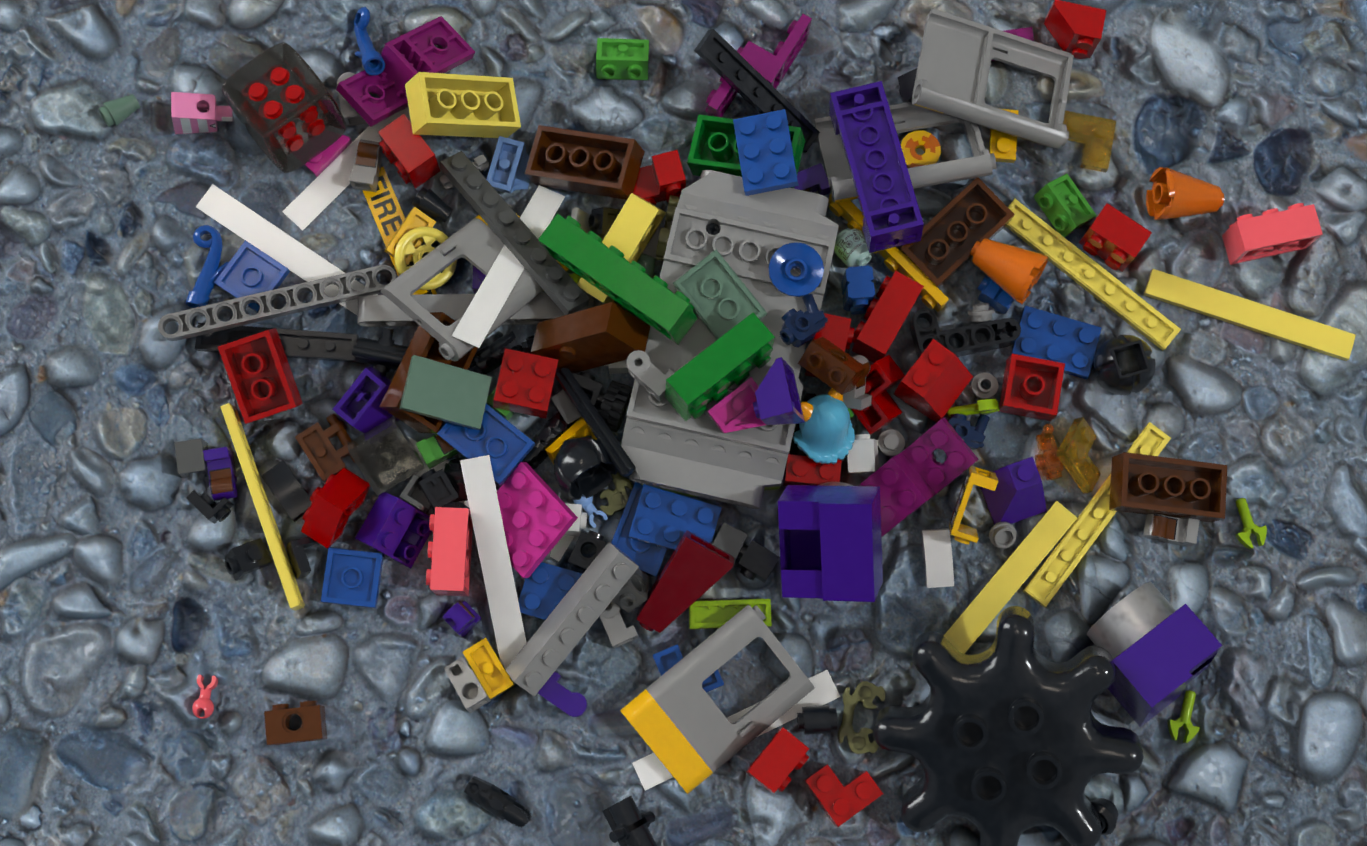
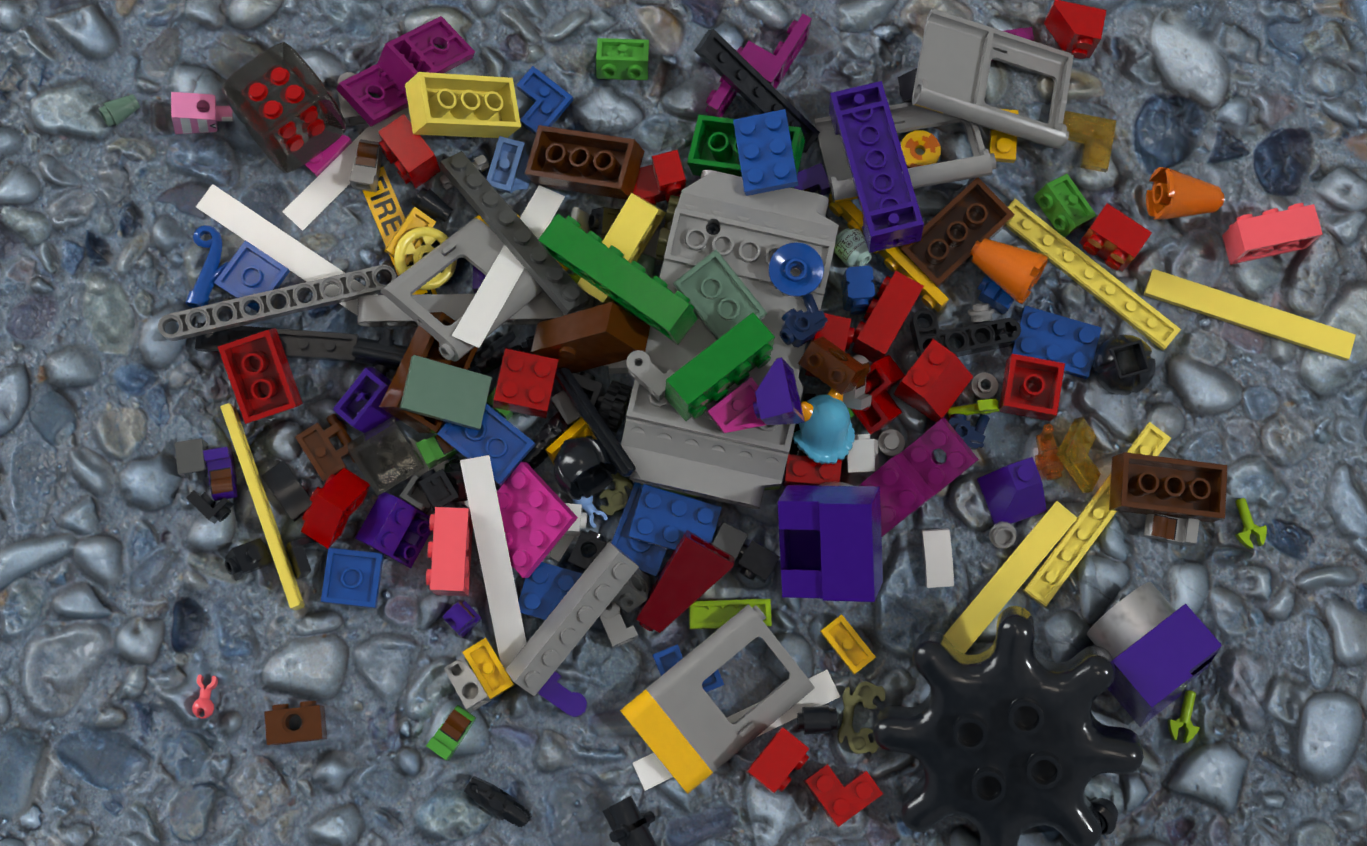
blue plant [354,7,385,75] -> none
yellow panel [949,465,998,545] -> none
none -> leg [426,705,476,761]
none -> blue plate [516,66,573,135]
none -> yellow plate [820,614,876,674]

